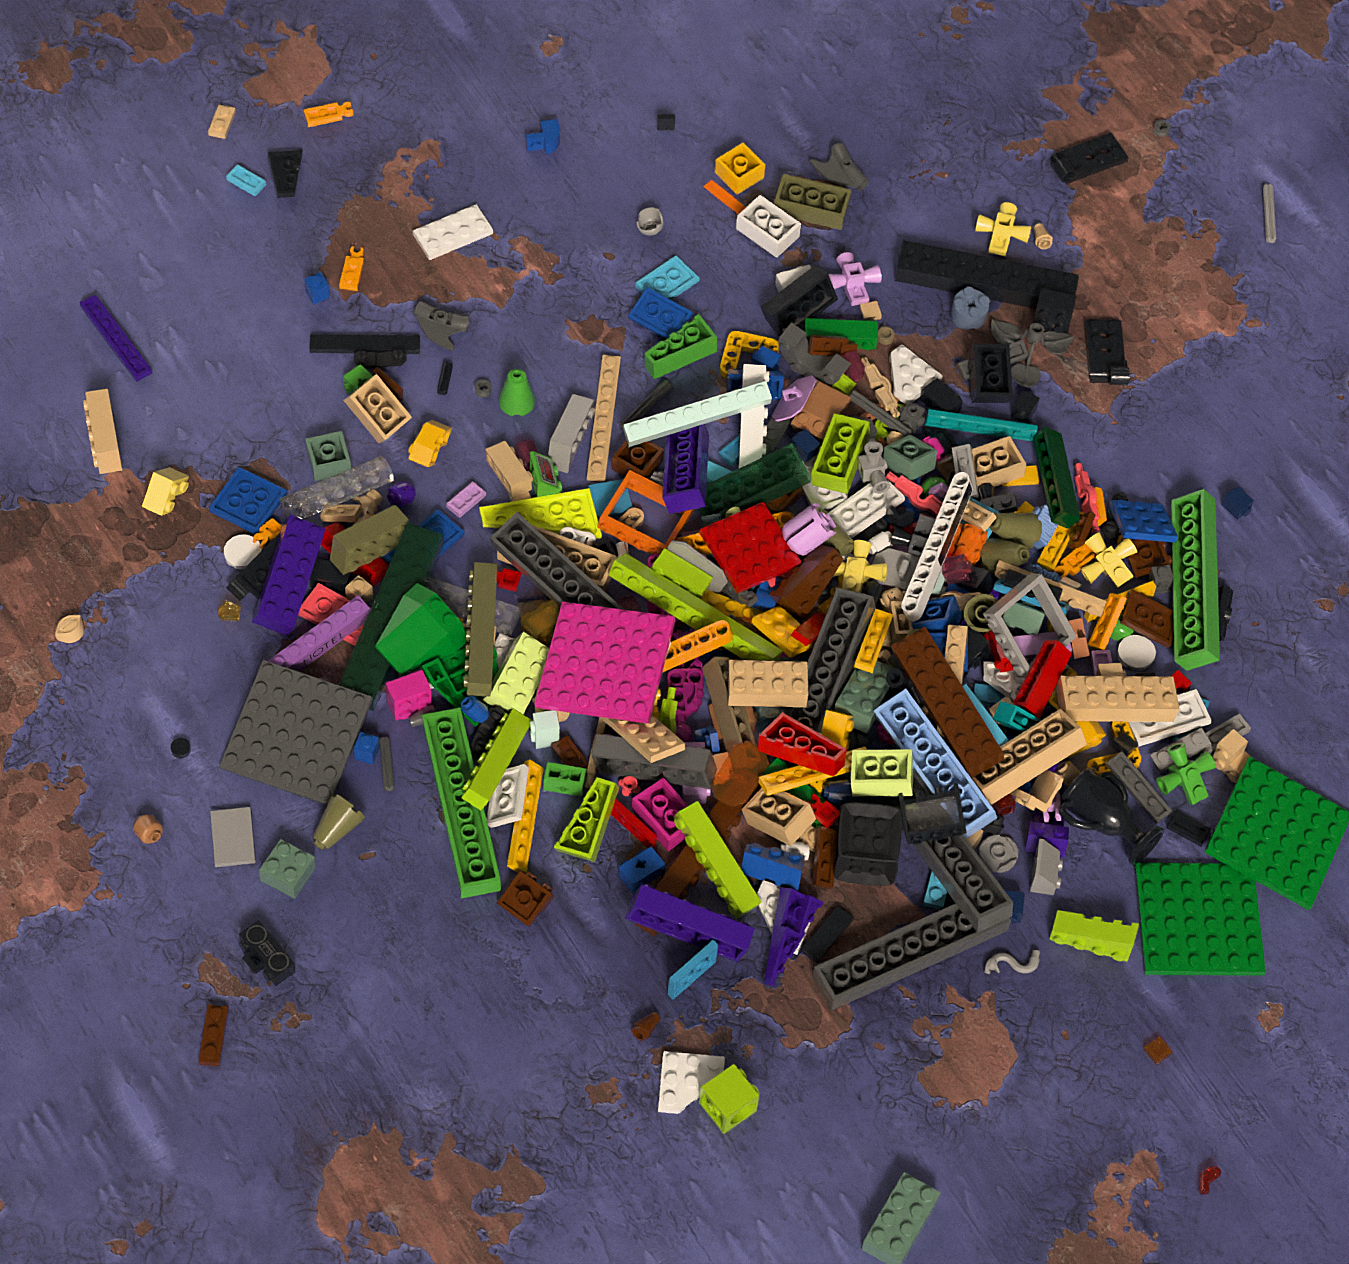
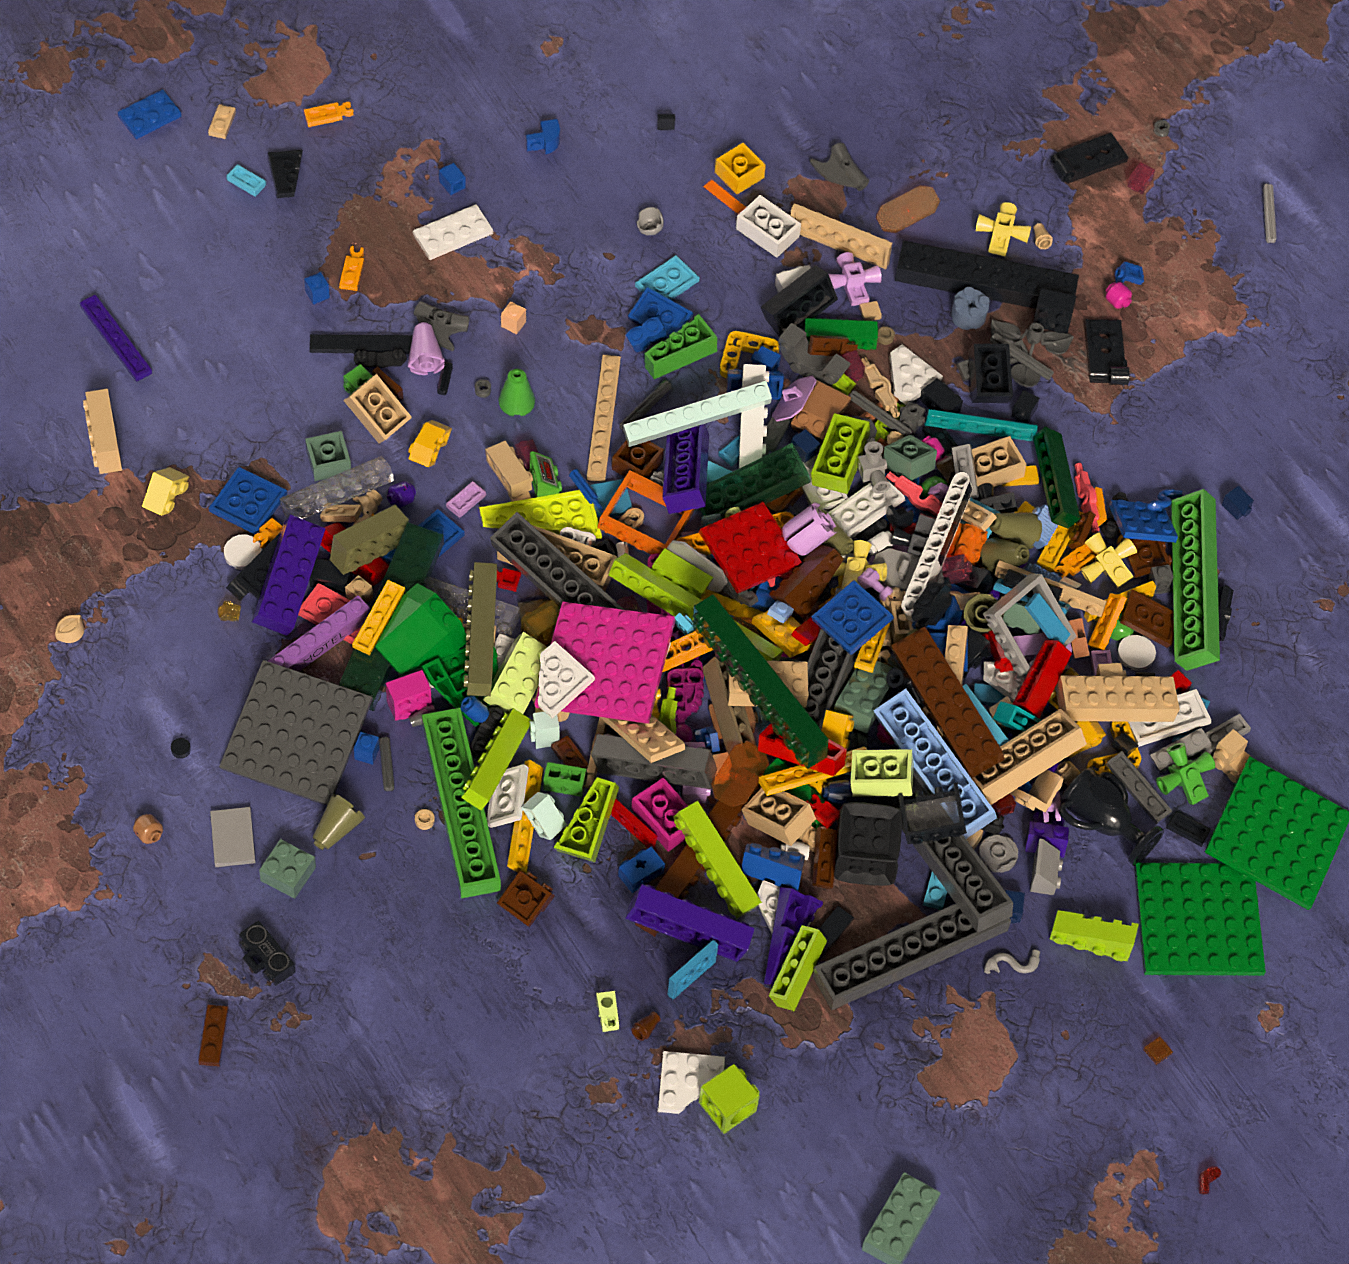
light grey wedge [548,394,595,473] -> none
coral plate [618,776,641,796] -> none
olive brick [774,174,852,230] -> none
none -> blue plate [117,89,182,139]
none -> yellow plate [352,580,405,655]
none -> lavender cone [408,322,445,375]
none -> tan tile [415,809,435,830]
none -> blue brick [439,163,466,195]
none -> light nougat brick [501,301,526,335]
none -> light aqua brick [521,792,567,840]
none -> white plate [538,641,595,719]
none -> blue axle [569,469,604,515]
none -> yellowish green leg [596,991,619,1032]
none -> blue brick [626,317,667,352]
none -> medium azure plate [675,612,694,636]
none -> dark green brick [693,594,829,769]
none -> light blue plate [767,600,794,624]
none -> lime brick [769,925,827,1011]
none -> tan plate [791,203,892,269]
none -> blue plate [811,580,894,655]
none -> lavender leg [857,568,894,601]
none -> clear orange shield [876,185,940,233]
none -> black hinge [911,577,952,630]
none -> dark grey axle [990,333,1054,380]
none -> dark azure tile [1024,593,1071,644]
none -> dark pink head [1105,282,1132,309]
none -> blue bracket [1115,262,1144,285]
none -> clear pink brick [1127,162,1155,195]
none -> blue animal [1147,489,1182,511]

